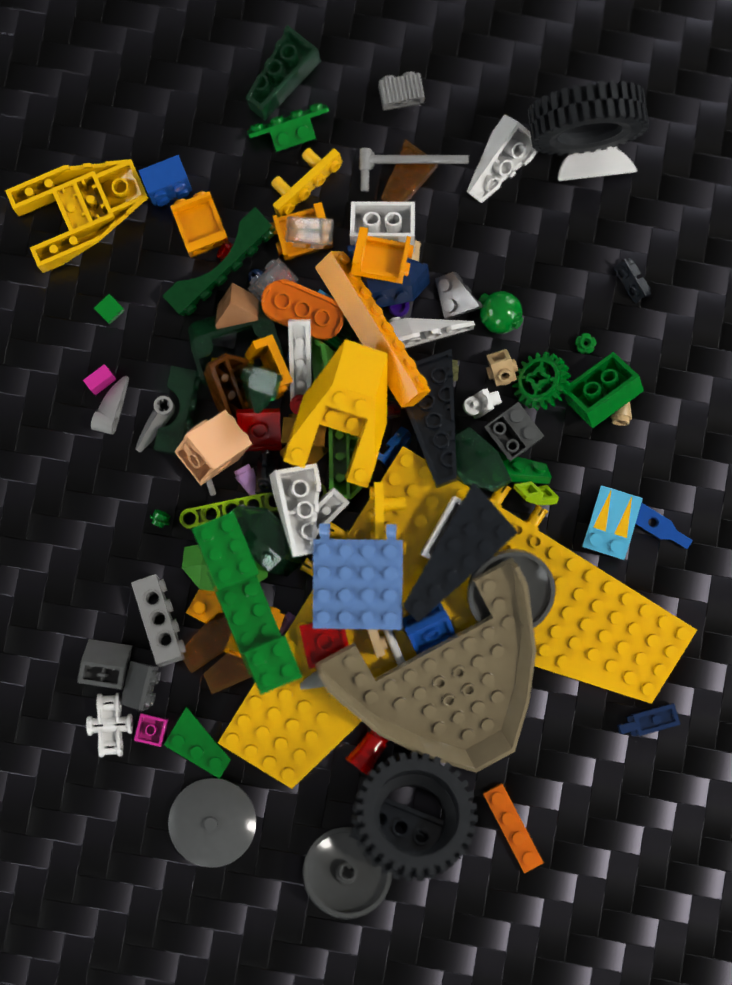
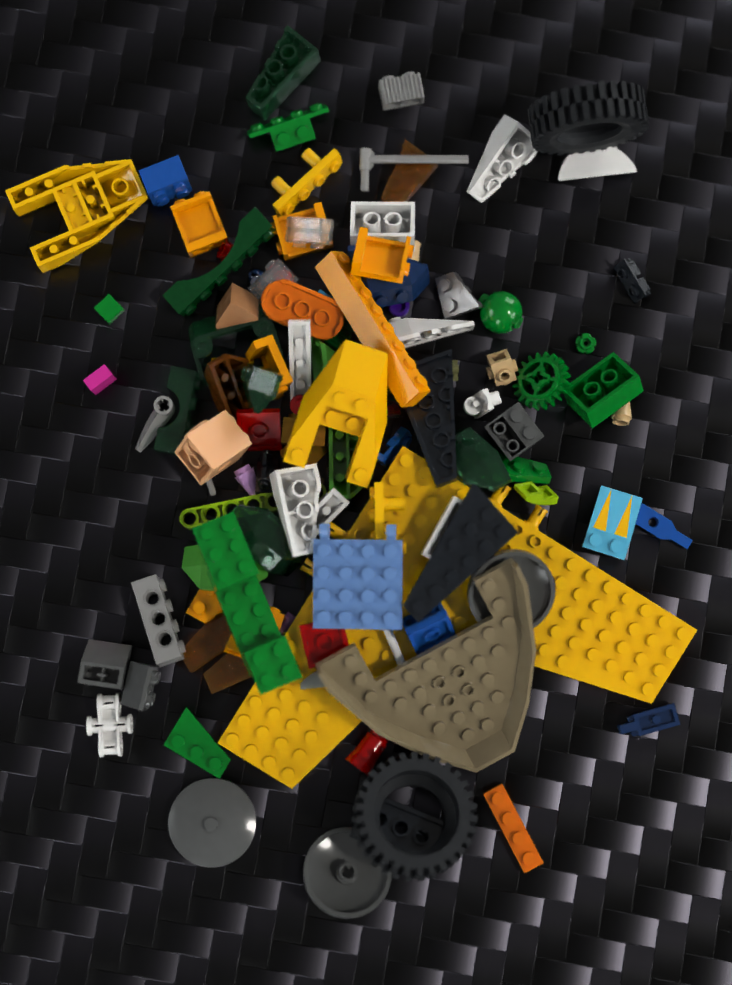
light grey piece [91,376,129,434] -> none
dark pink piece [134,713,169,747] -> none
green plate [150,509,171,528] -> none
tan plate [367,629,388,658] -> none

